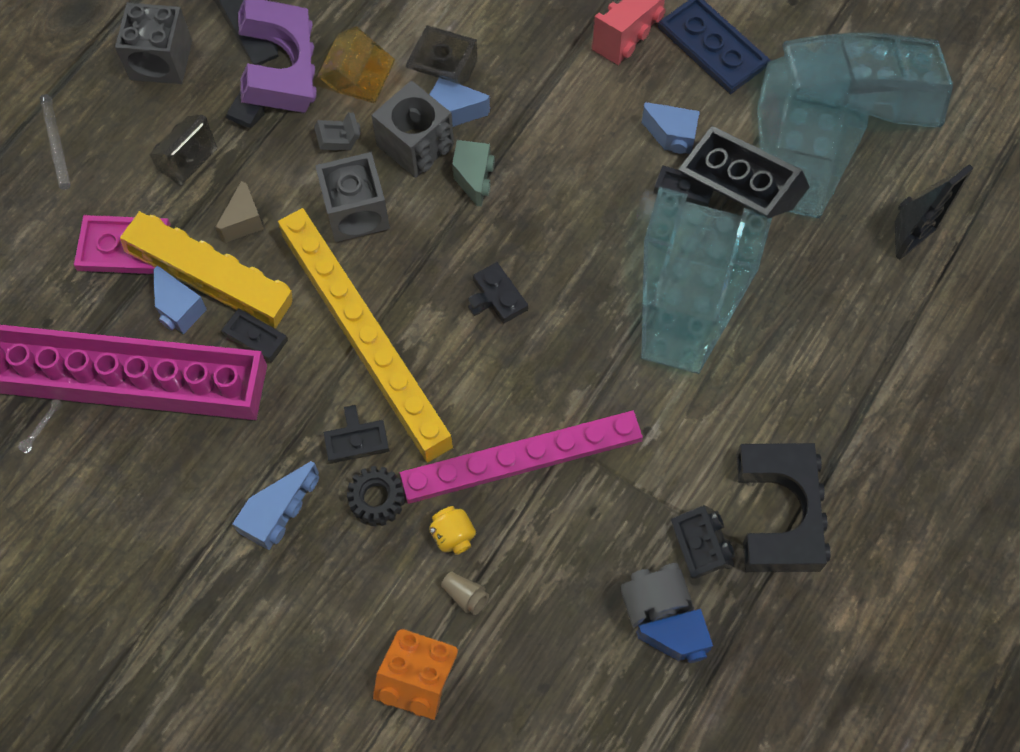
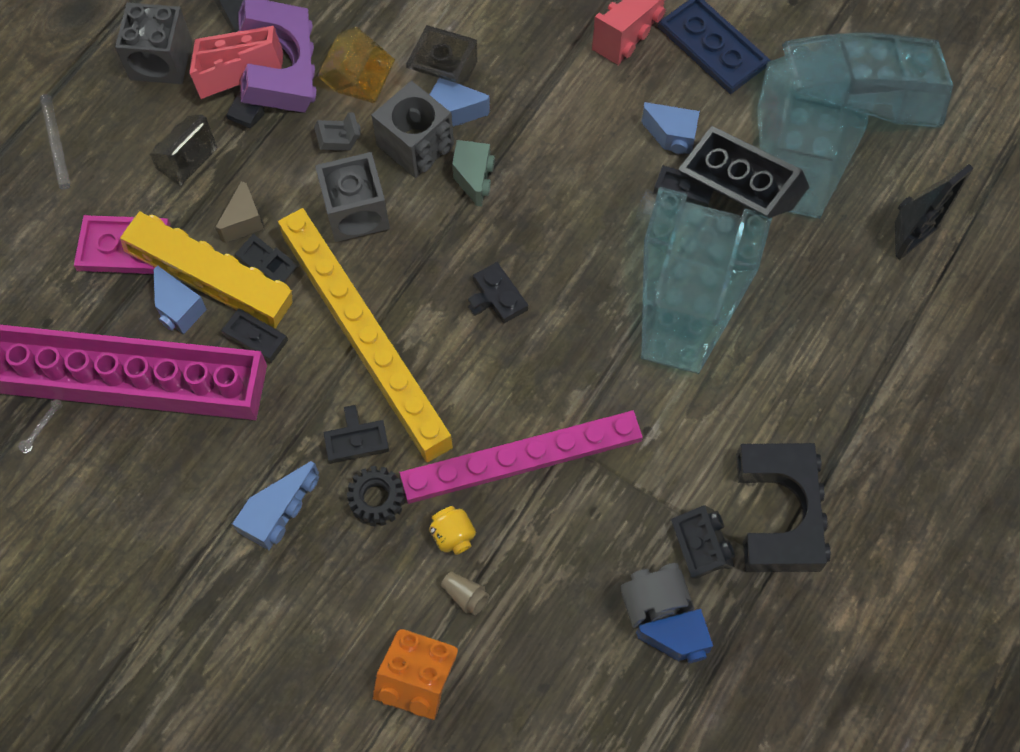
none -> coral wedge [190,26,283,99]
none -> black slope [235,234,298,282]

